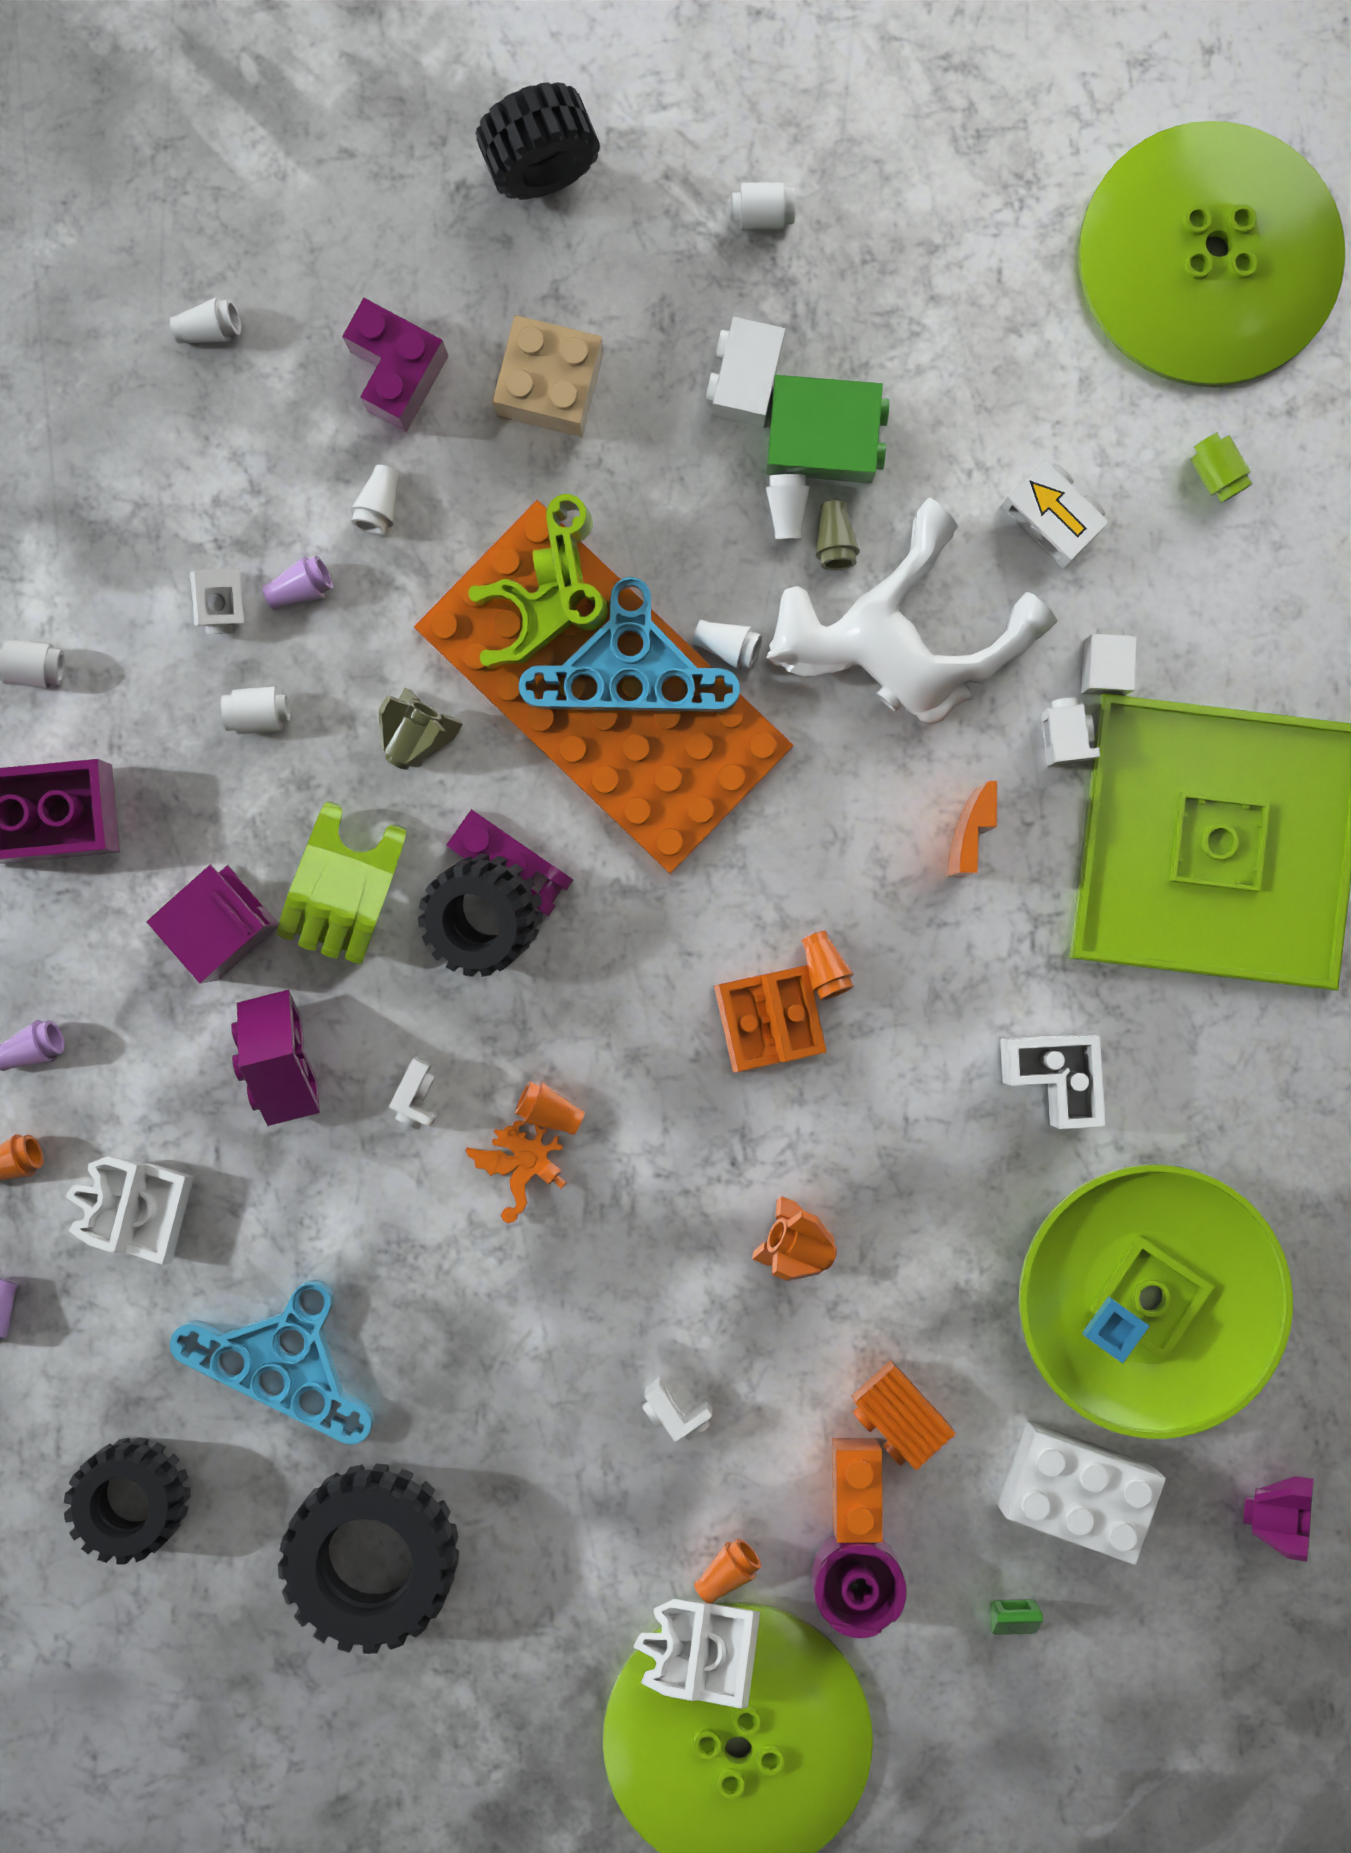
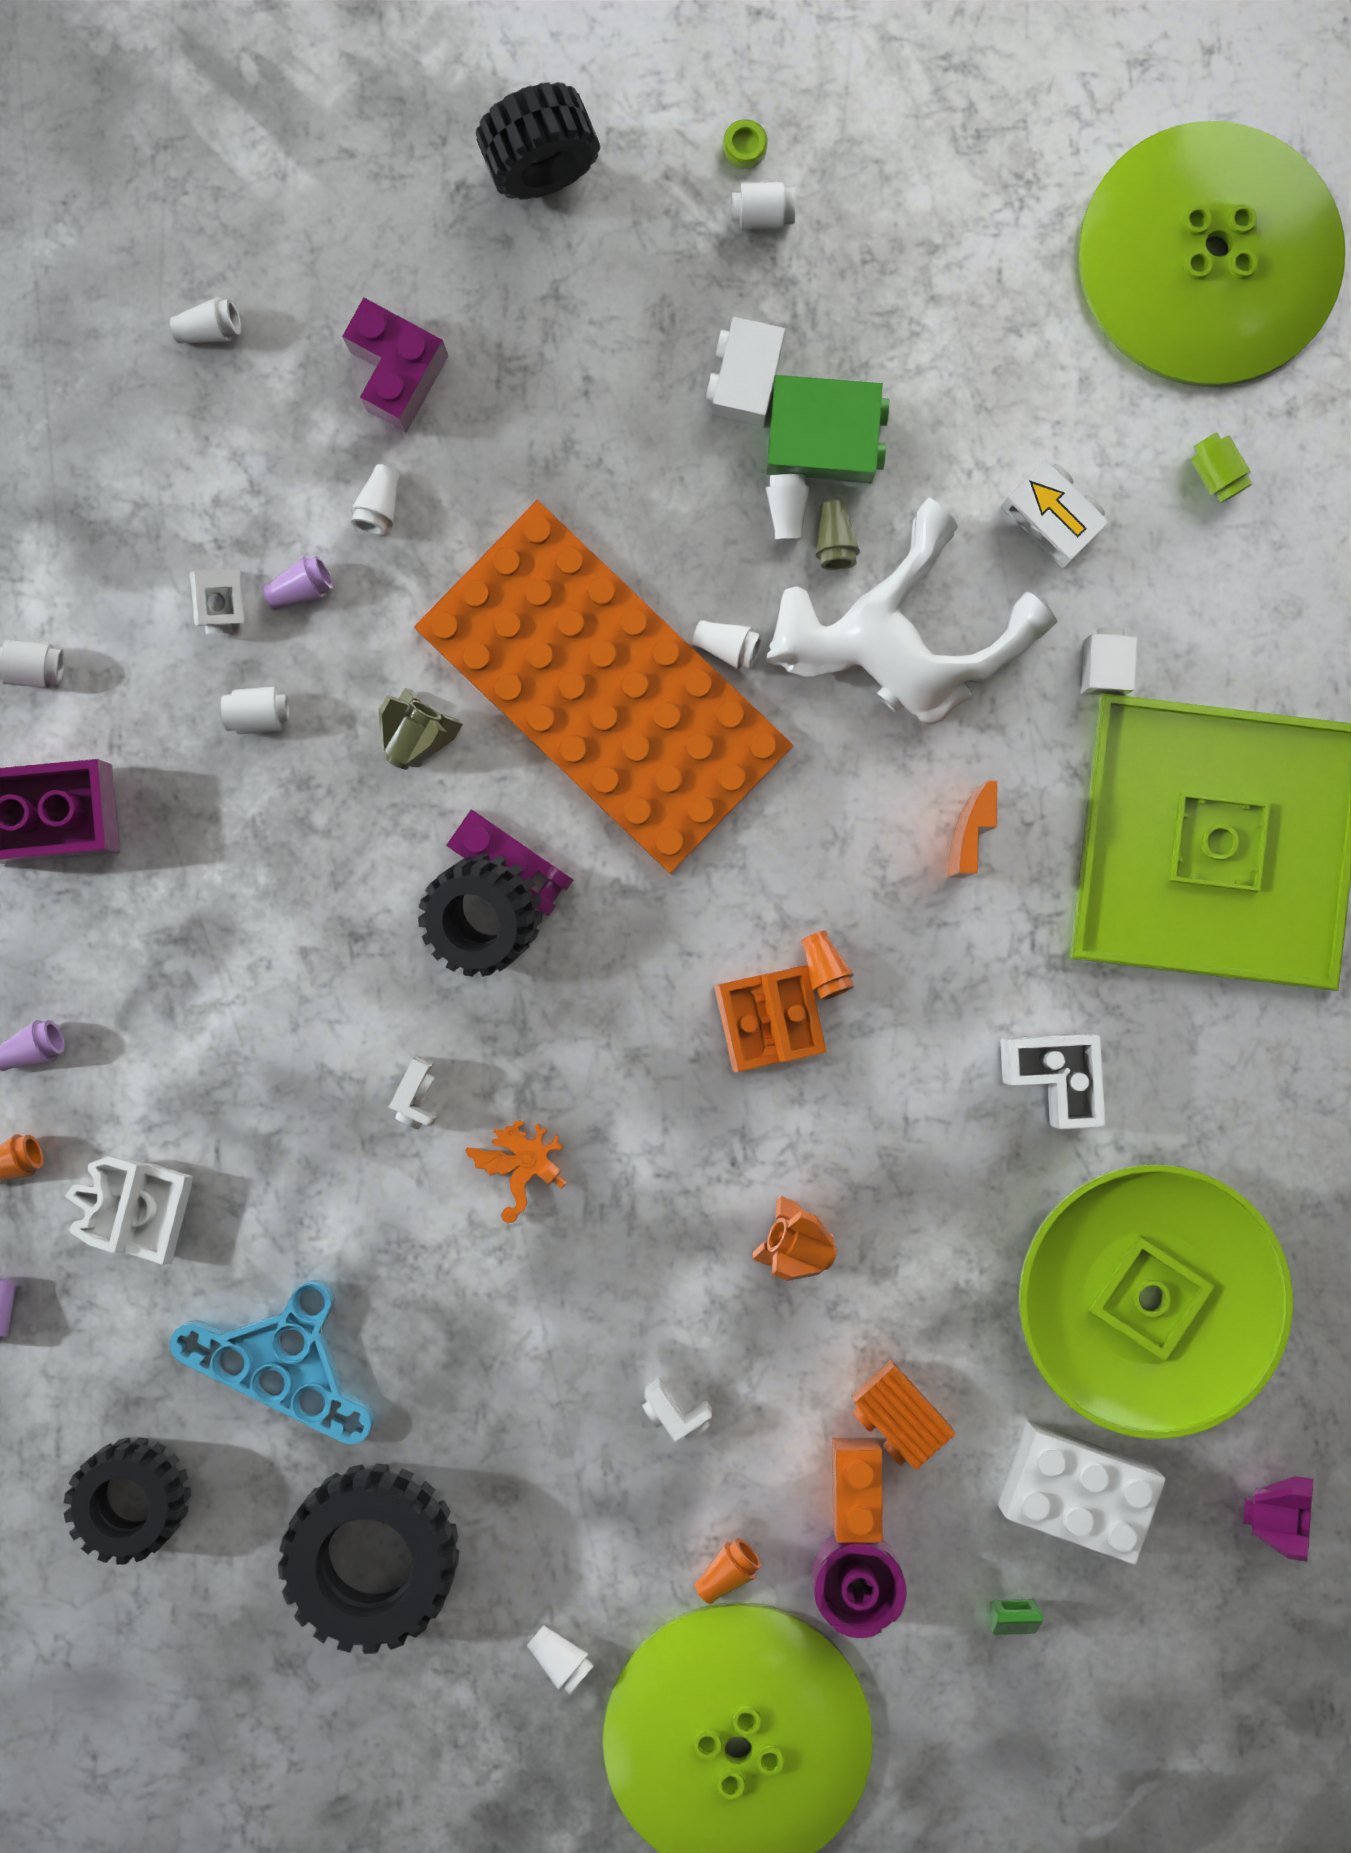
magenta piece [146,864,279,984] -> none
magenta brick [231,989,320,1126] -> none
lime piece [276,801,406,964] -> none
lime piece [469,494,608,669] -> none
tan brick [492,315,604,438] -> none
orange cone [515,1081,585,1135] -> none
medium azure beam [518,577,740,712] -> none
white plate [633,1599,760,1708] -> none
white brick [1040,697,1100,767] -> none
dark azure plate [1082,1296,1149,1363] -> none
none -> white cone [526,1625,594,1694]
none -> lime tile [723,119,768,169]

